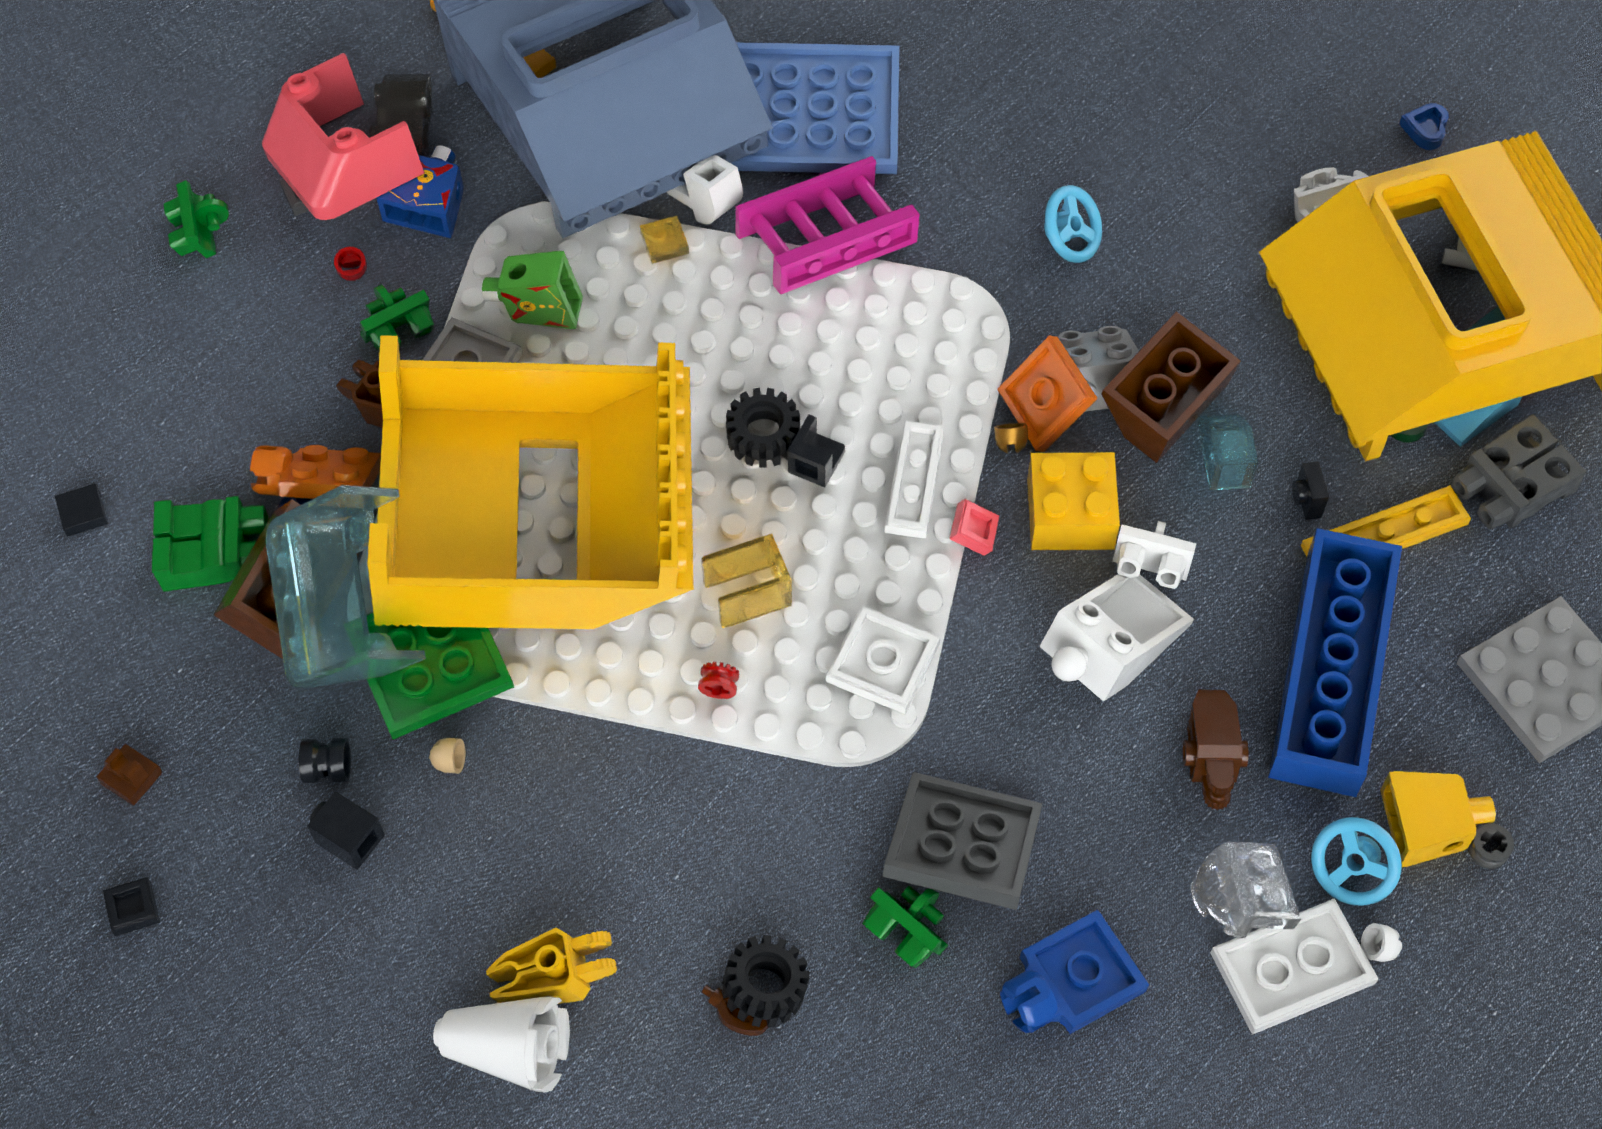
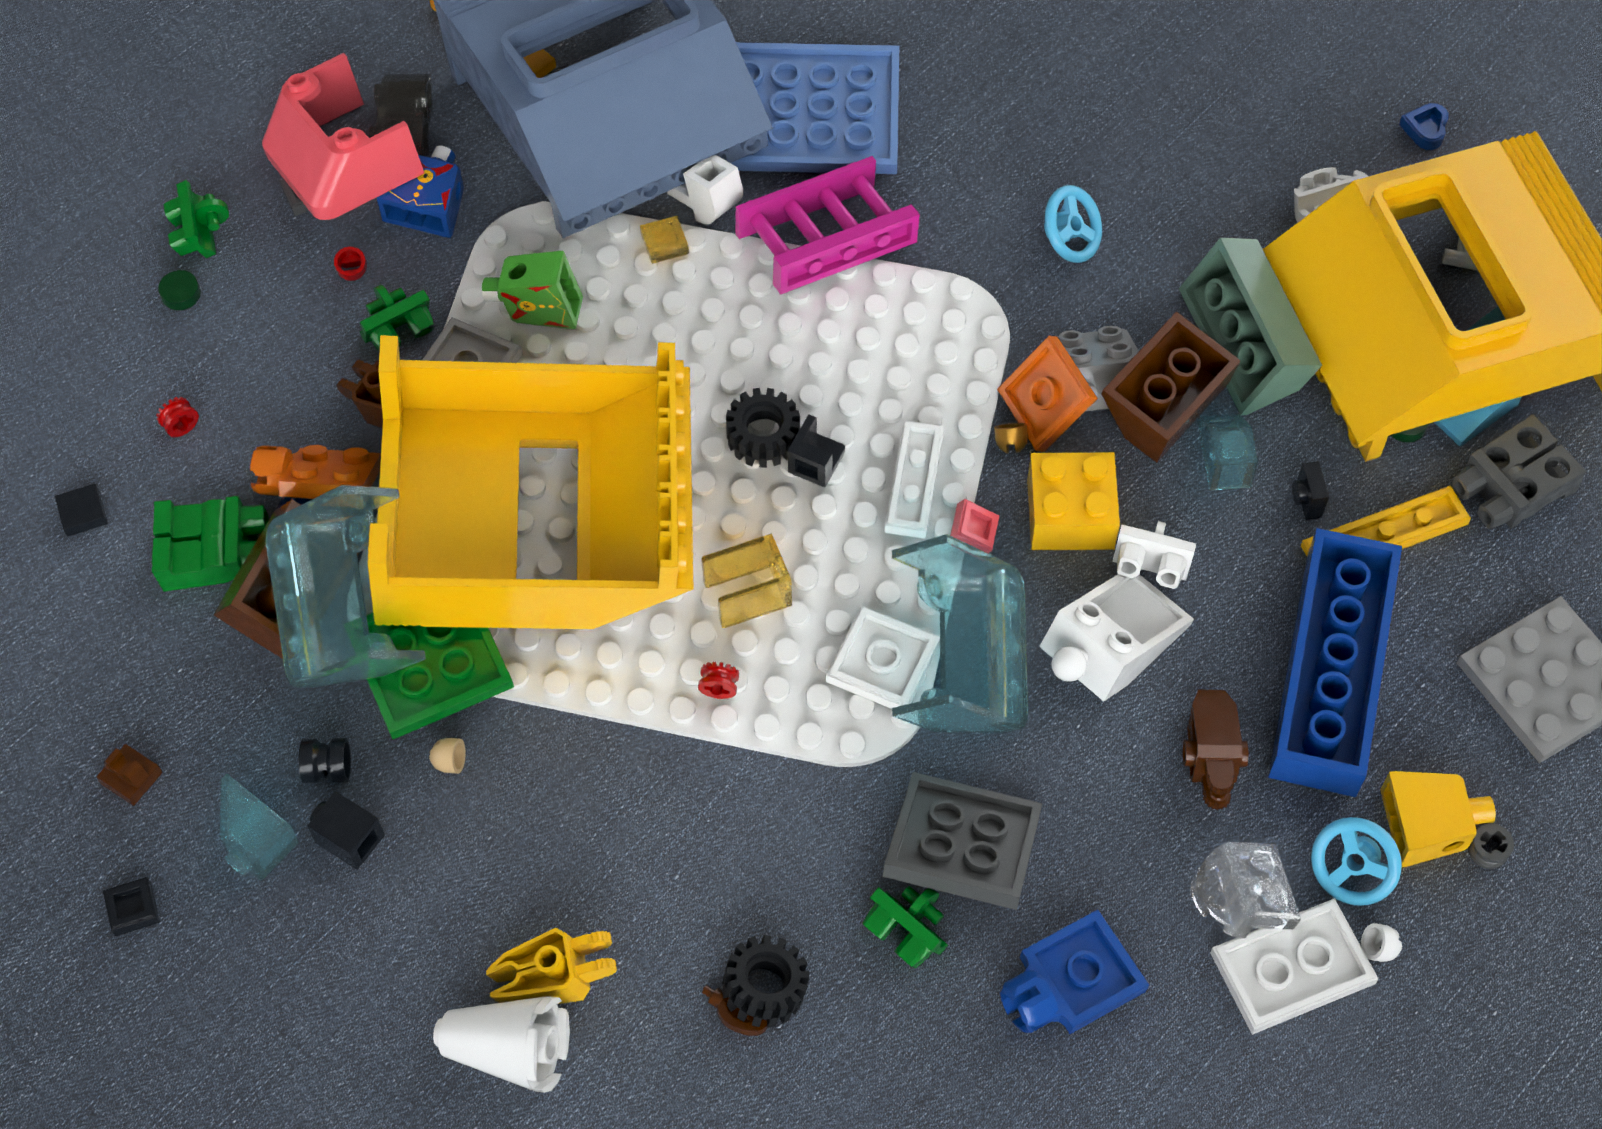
none -> red bush [156,397,199,437]
none -> dark green tile [158,270,201,310]
none -> clear light blue slope [220,774,299,881]
none -> clear light blue windscreen [892,534,1028,733]
none -> sand green slope [1179,238,1322,415]

